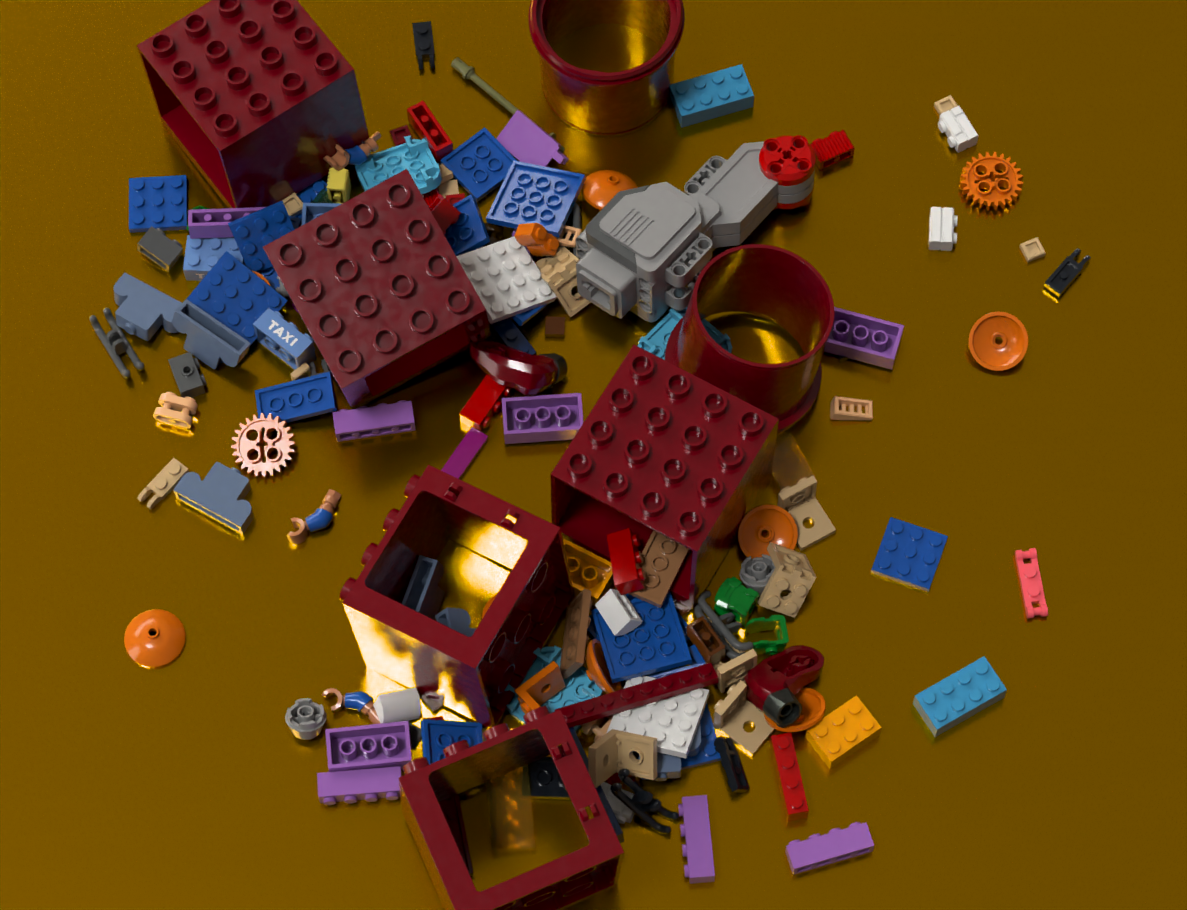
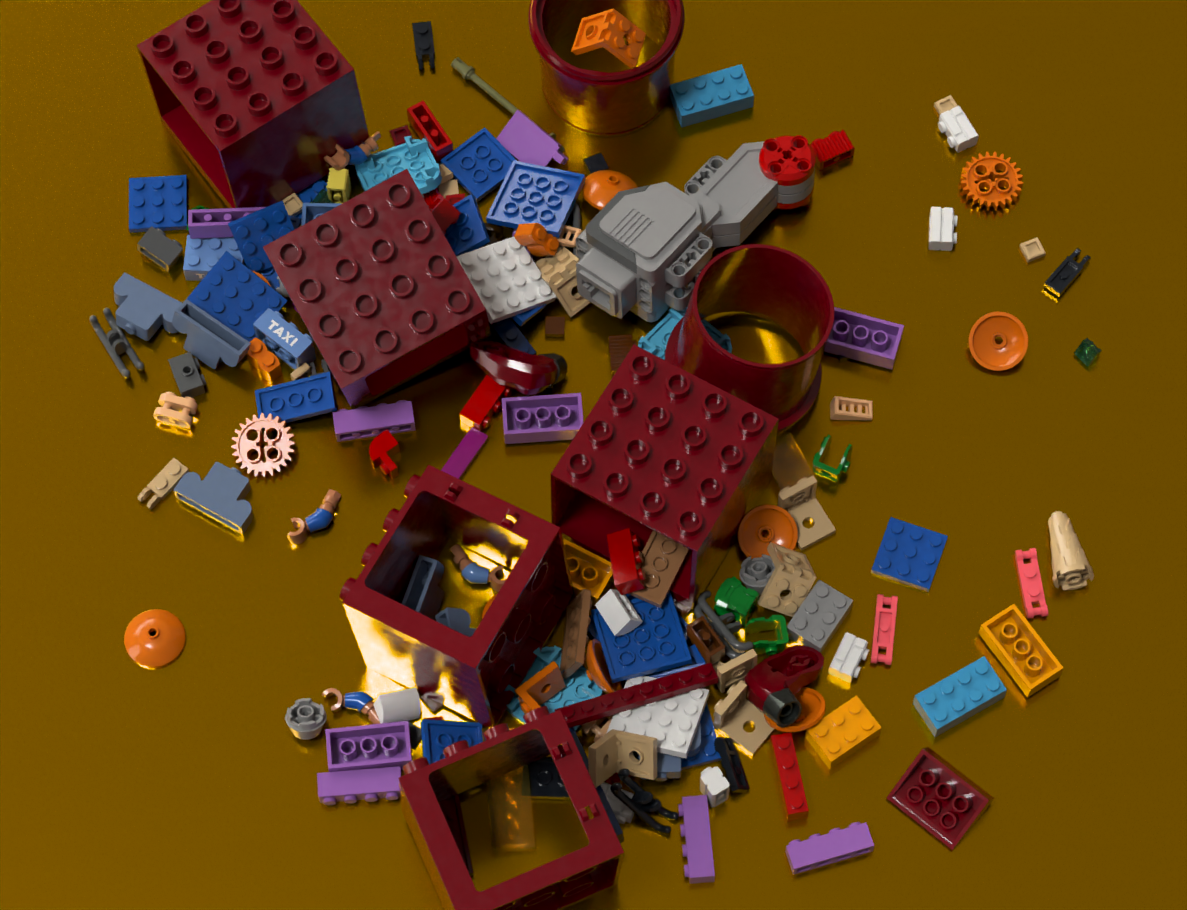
none -> orange brick [246,338,282,383]
none -> red brick [369,429,400,479]
none -> piece [449,544,506,592]
none -> orange bracket [571,8,646,68]
none -> black tile [583,152,609,174]
none -> reddish brown brick [608,334,637,377]
none -> white brick [699,766,730,808]
none -> light grey brick [787,580,854,654]
none -> green piece [813,434,853,482]
none -> white brick [828,632,870,683]
none -> coral plate [870,594,898,665]
none -> dark red slope [887,747,994,850]
none -> light orange brick [978,604,1063,698]
none -> tan cone [1048,511,1094,590]
none -> clear green tile [1074,338,1102,367]

